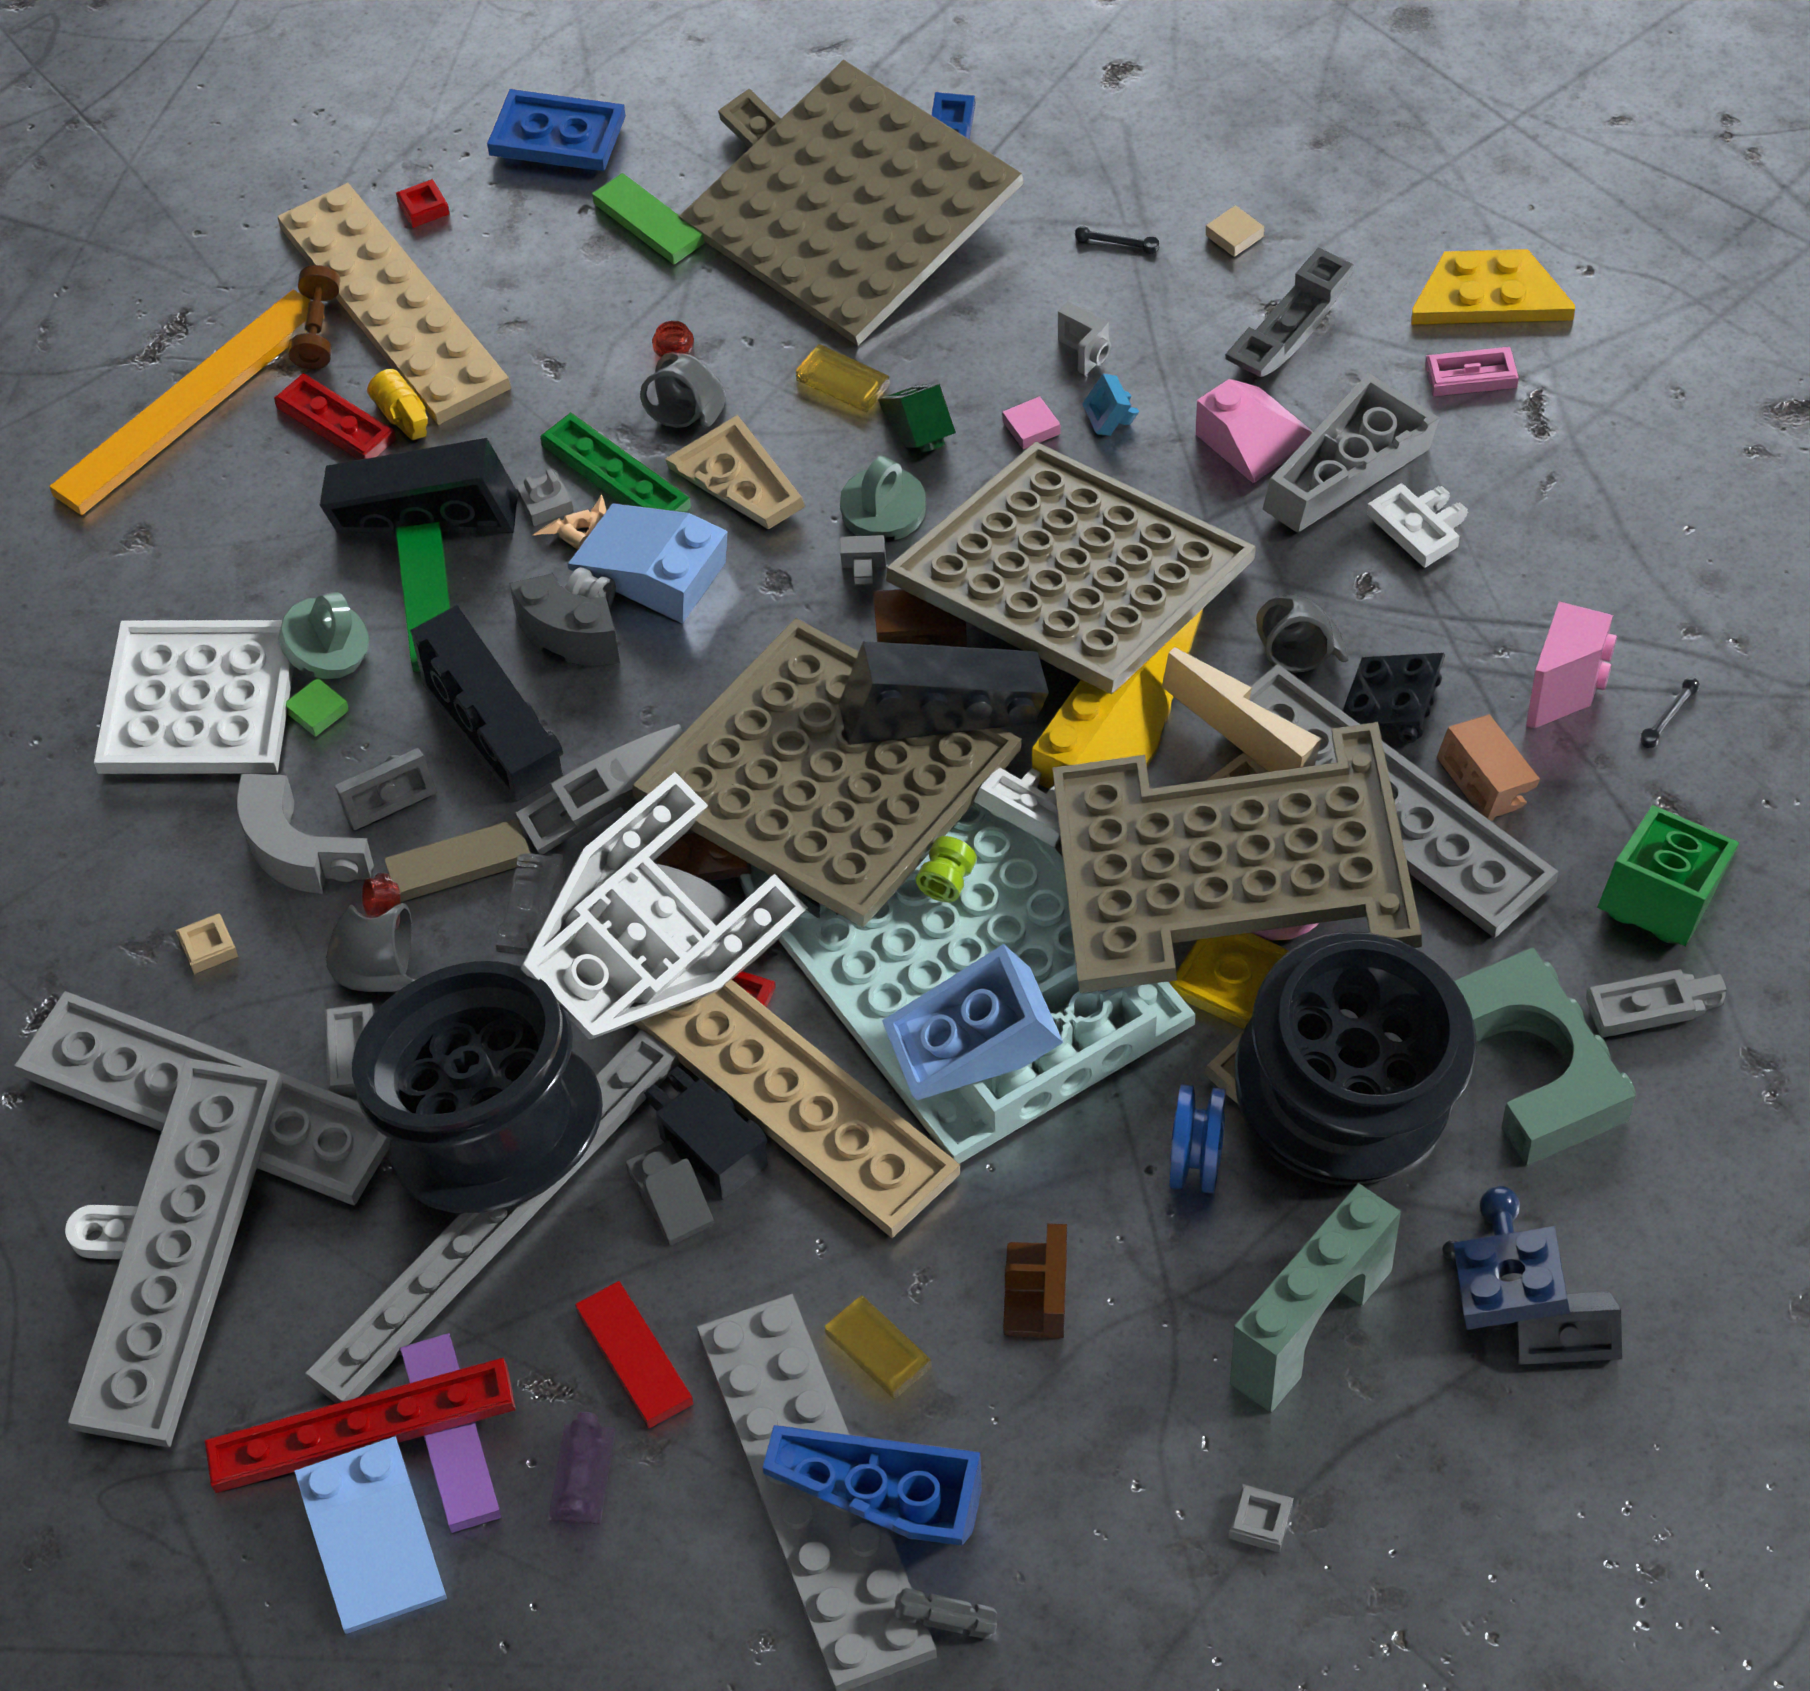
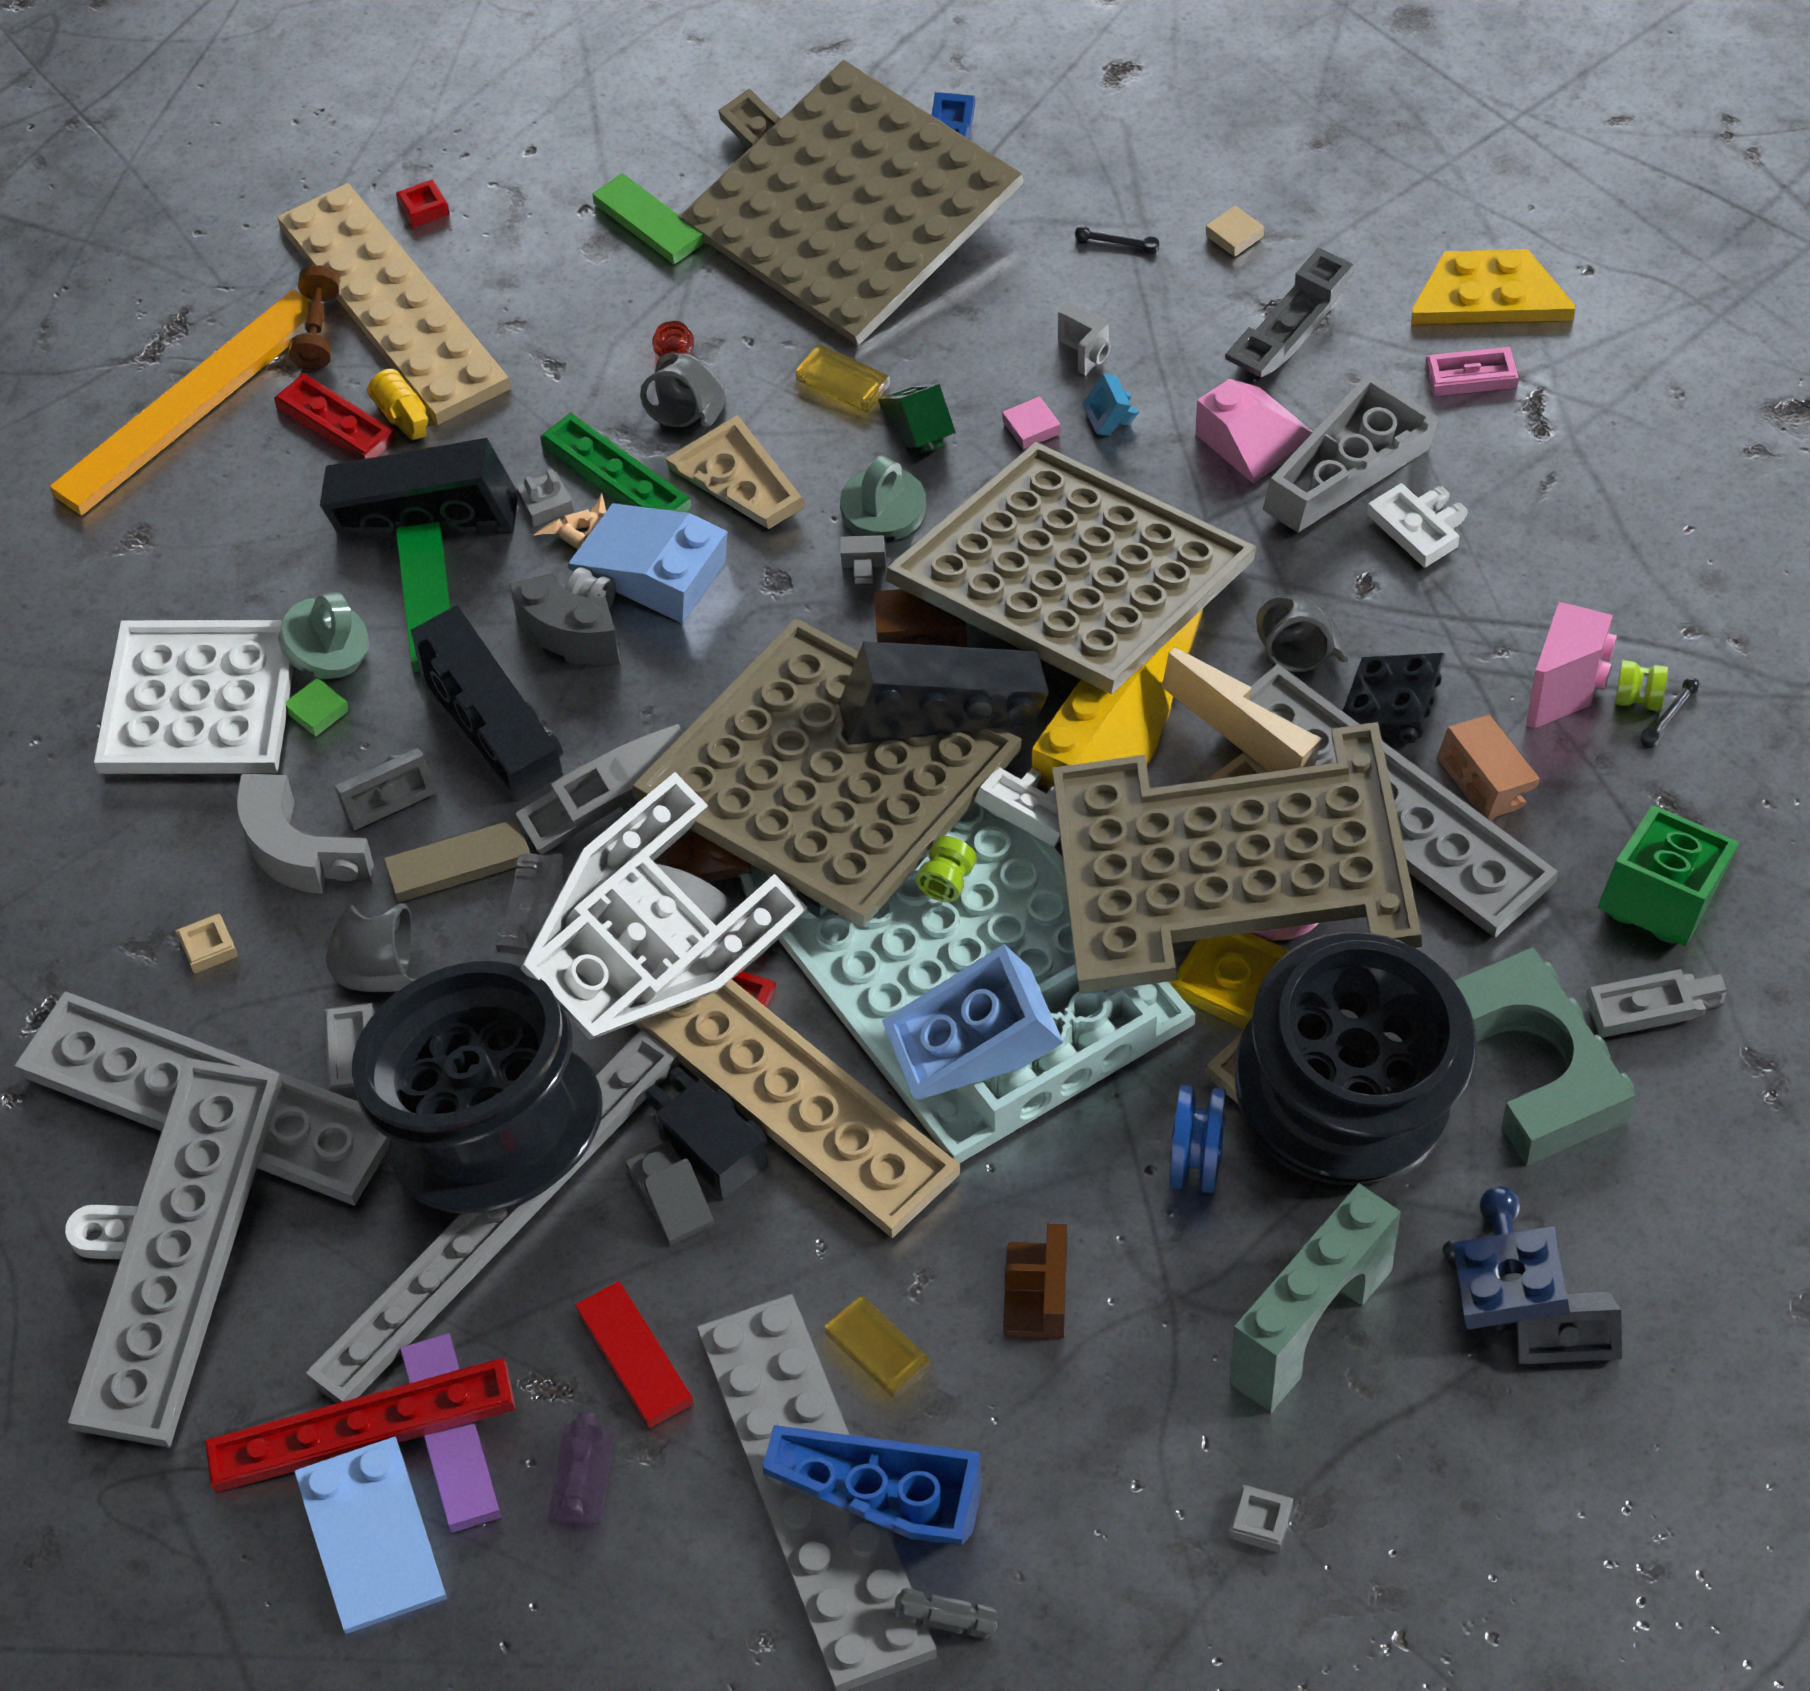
clear red plate [362,873,400,917] -> none
blue plate [487,89,626,171] -> none
none -> lime wheel [1615,660,1668,712]

